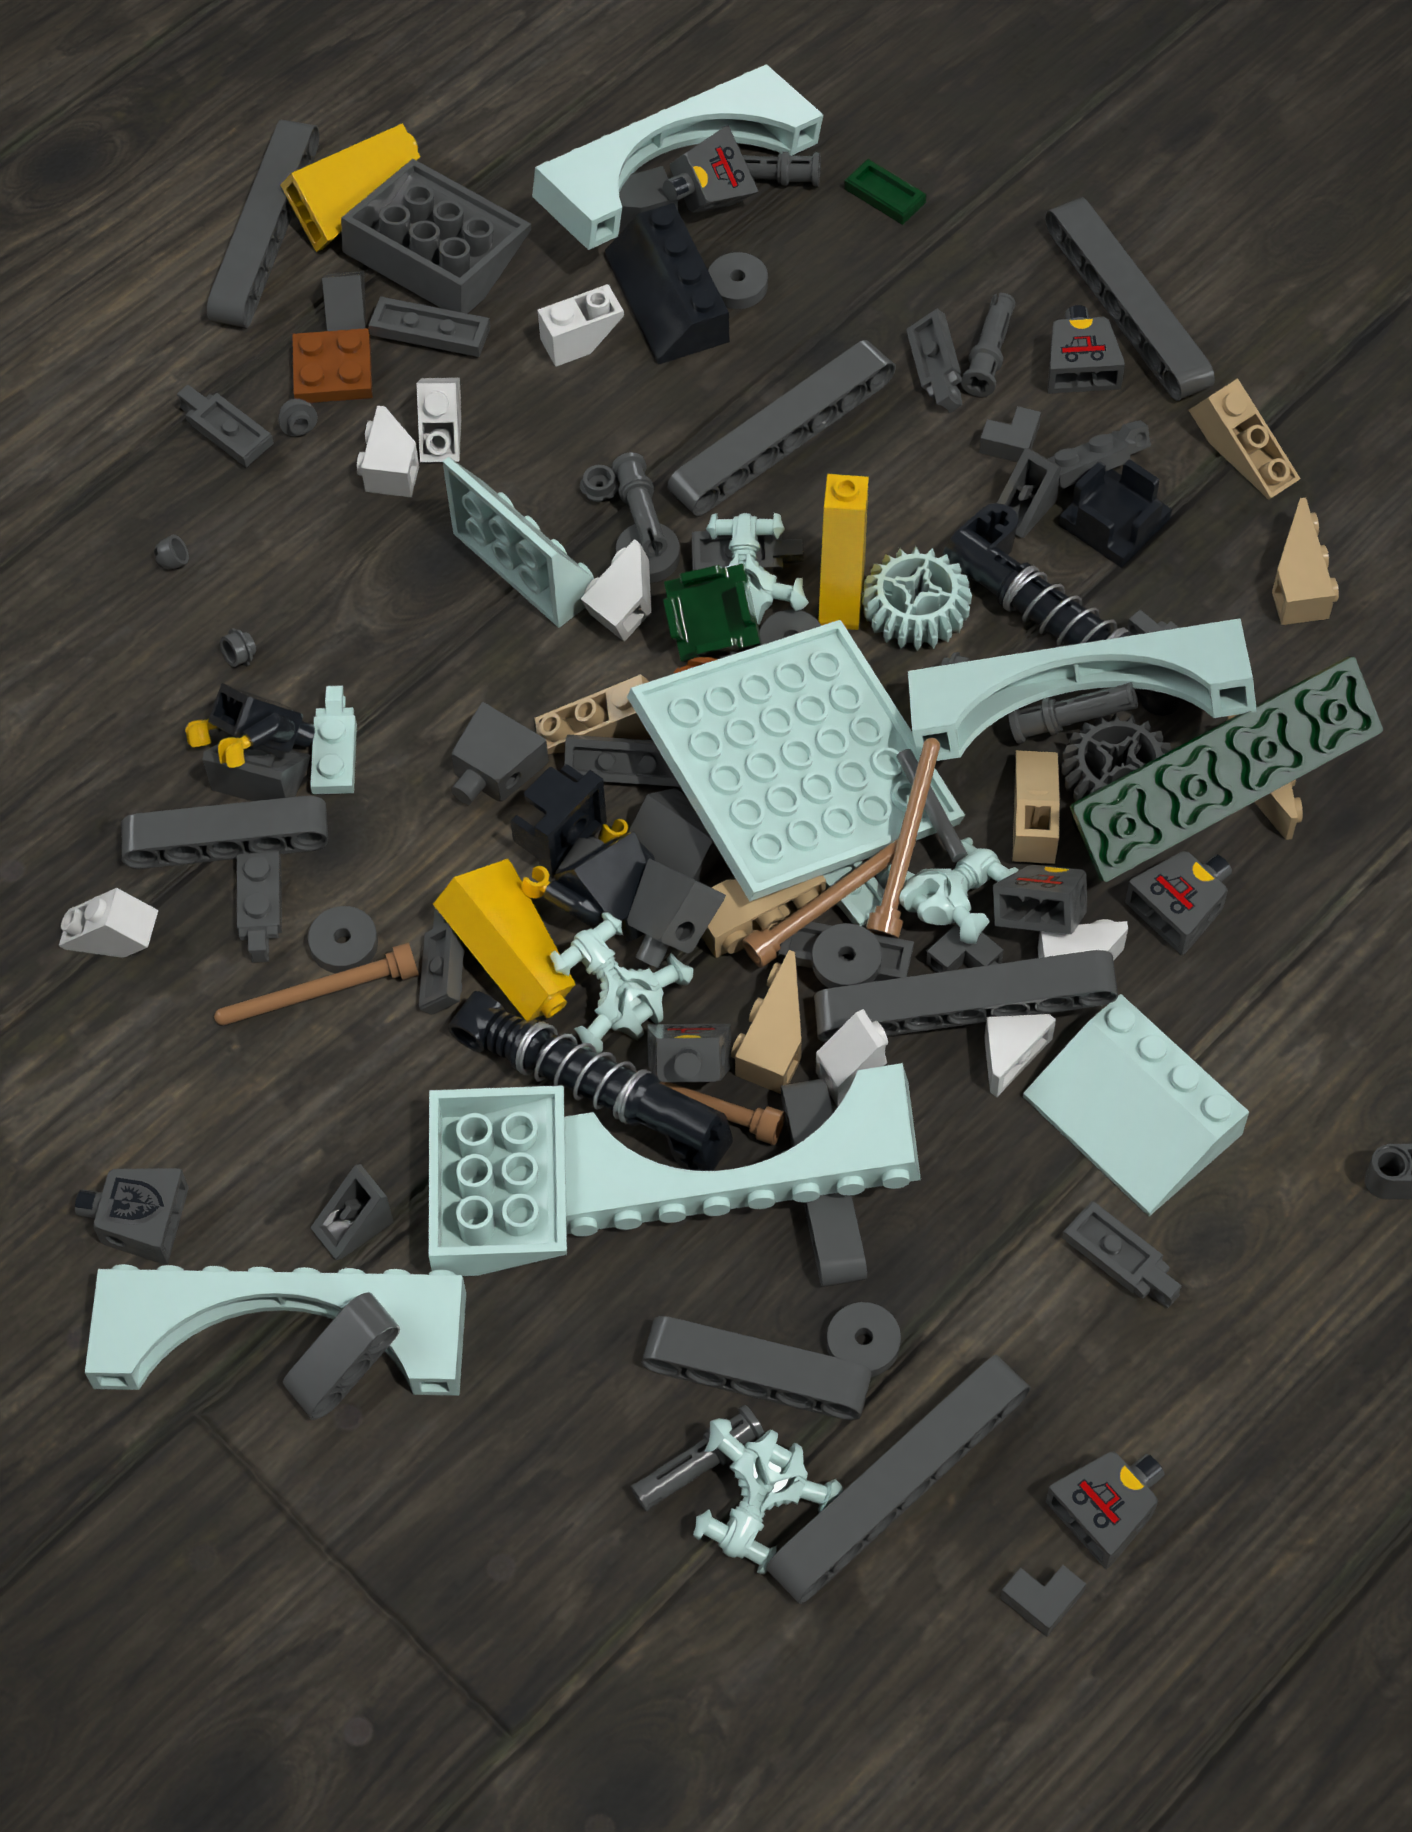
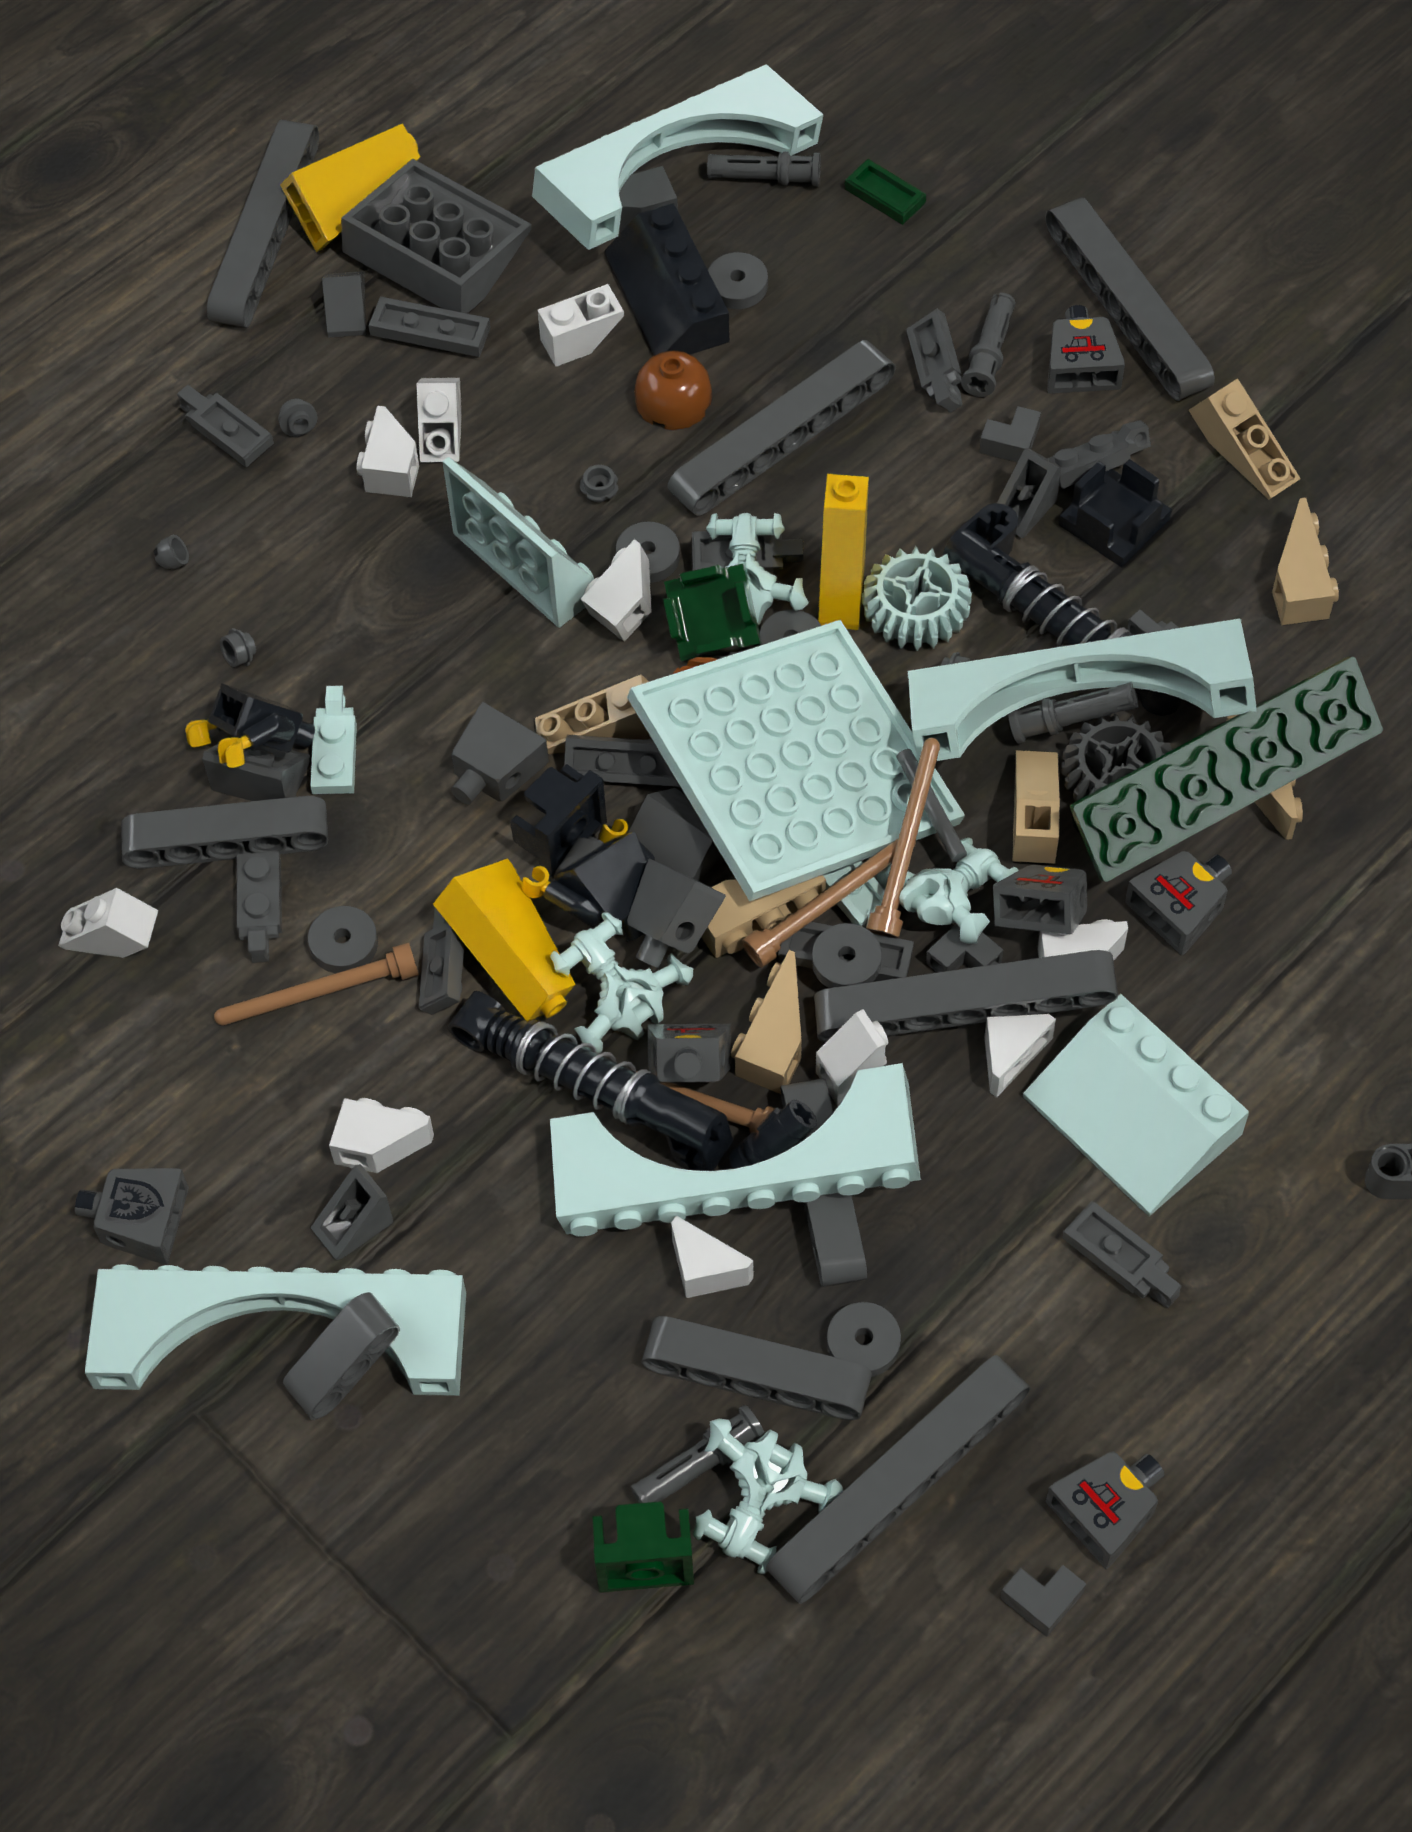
dark orange plate [292,328,373,403] -> none
light aqua slope [429,1086,567,1276] -> none
dark grey pin [611,452,668,557] -> none
dark grey torso [663,125,758,213] -> none
none -> white slope [329,1098,434,1173]
none -> dark green panel [592,1502,694,1593]
none -> dark orange cylinder [634,351,712,430]
none -> white slope [671,1216,753,1298]
none -> black axle [729,1100,817,1169]

